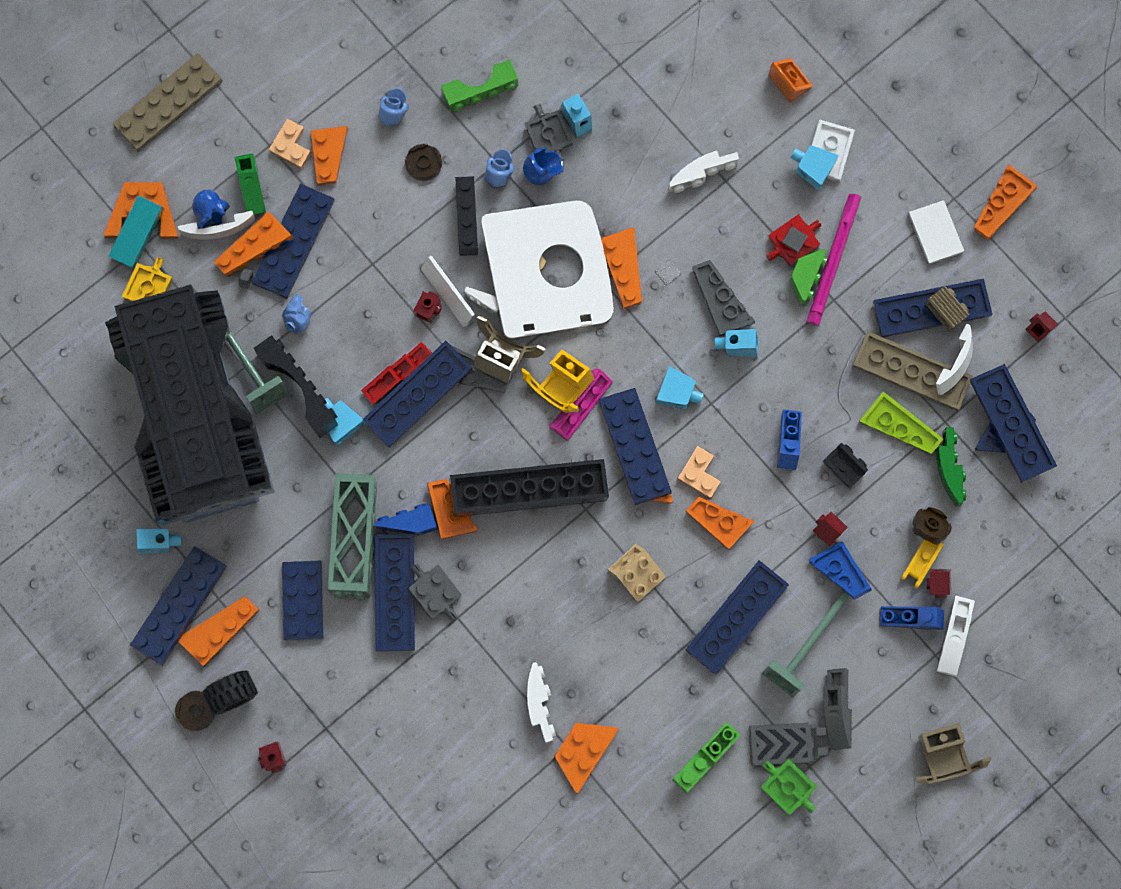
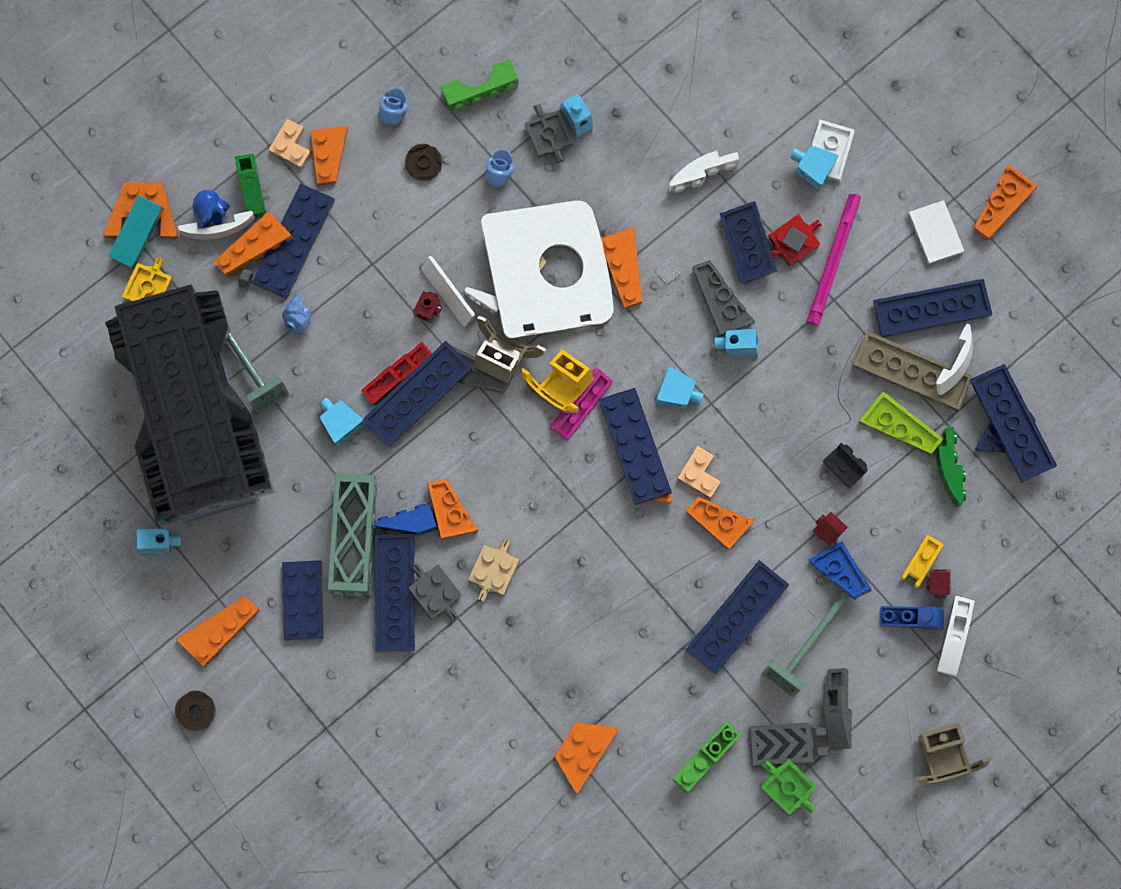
dark tan plate [113,53,223,152] -> none
dark blue plate [130,546,227,666] -> none
black tyre [203,671,258,714] -> none
black arch [253,335,338,438] -> none
dark red brick [258,741,287,774] -> none
black brick [449,459,609,517] -> none
black arch [455,176,478,256] -> none
blue hair [523,147,564,185] -> none
white slope [527,662,556,743] -> none
tan bracket [608,544,666,602] -> none
orange slope [768,58,813,103] -> none
blue slope [777,409,802,470] -> none
bright green slope [789,249,827,306] -> none
dark brown plate [912,507,952,545] -> none
dark tan brick [925,286,969,332] -> none
dark red brick [1025,311,1059,343] -> none
none -> tan plate [468,539,520,602]
none -> dark blue plate [719,201,778,284]

